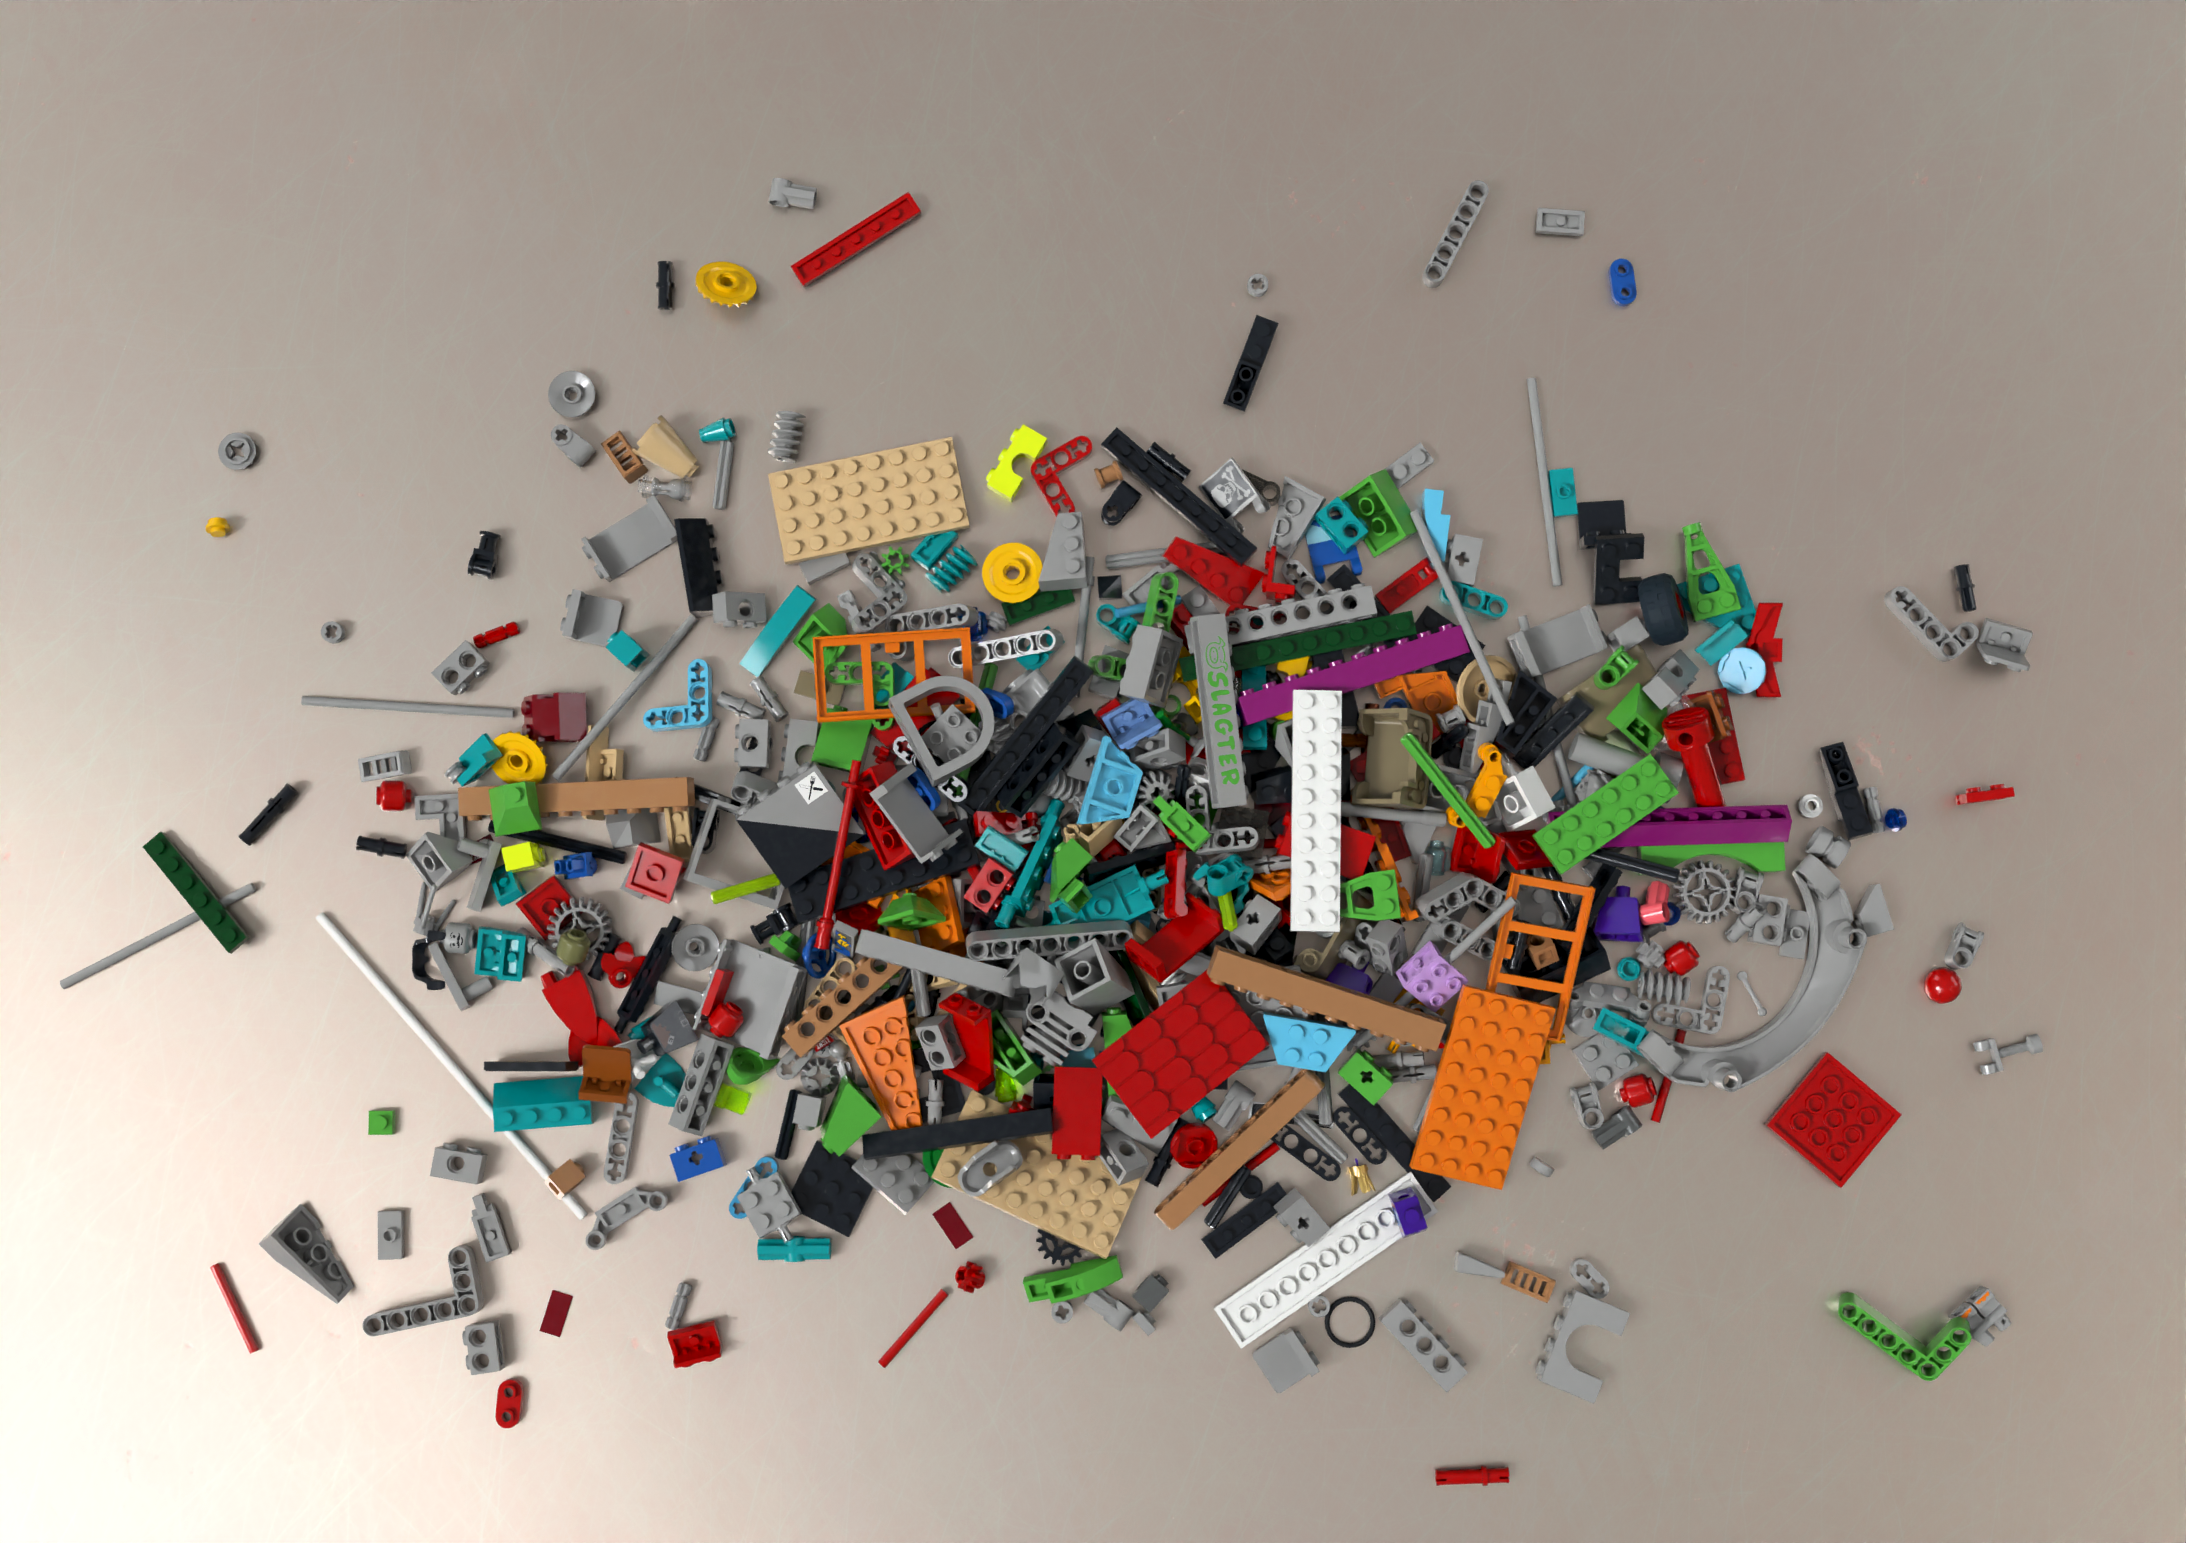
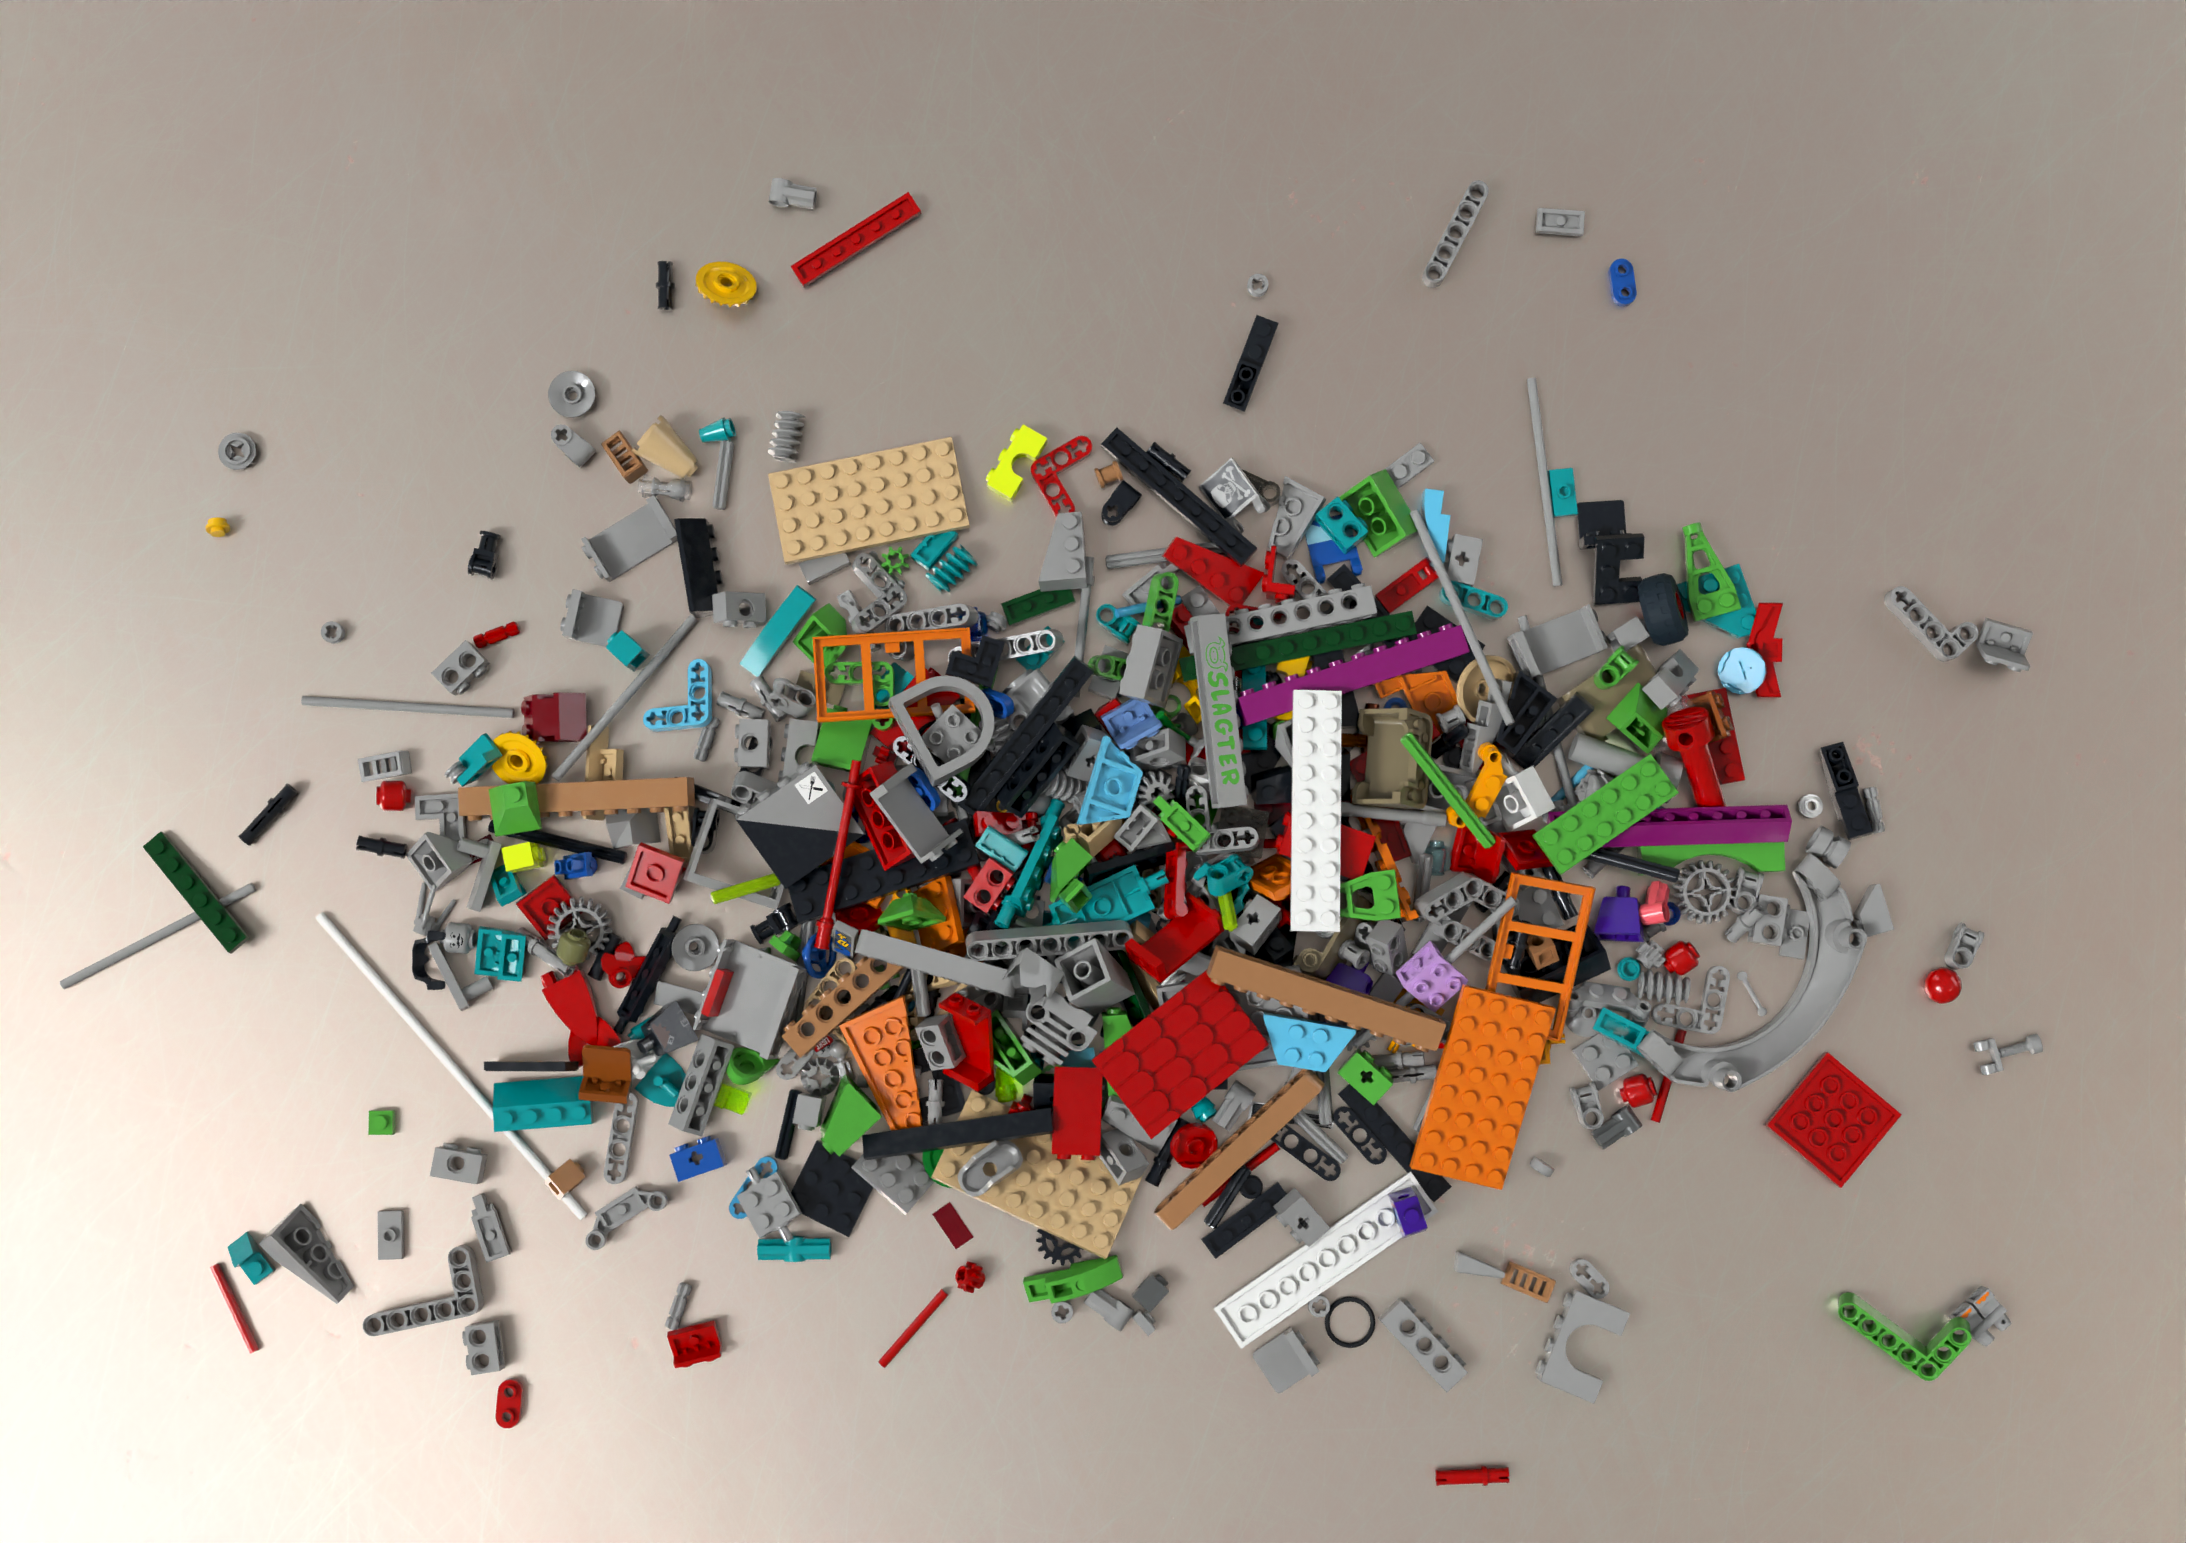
dark red sticker [540,1290,573,1337] -> none
red head [708,1001,744,1038] -> none
yellow gear [982,543,1043,604] -> none
black slope [1097,575,1122,600] -> none
light grey pin [1242,855,1291,874] -> none
pearl gold piece [1349,1158,1376,1196] -> none
black plate [1554,864,1623,951] -> none
teal panel [1695,618,1748,666] -> none
clear blue plate [1885,808,1907,832] -> none
black axle [1953,564,1976,612] -> none
red plate [1956,784,2015,805] -> none
none -> teal slope [227,1232,276,1285]
none -> light grey piece [767,678,816,719]
none -> black plate [945,635,1005,689]

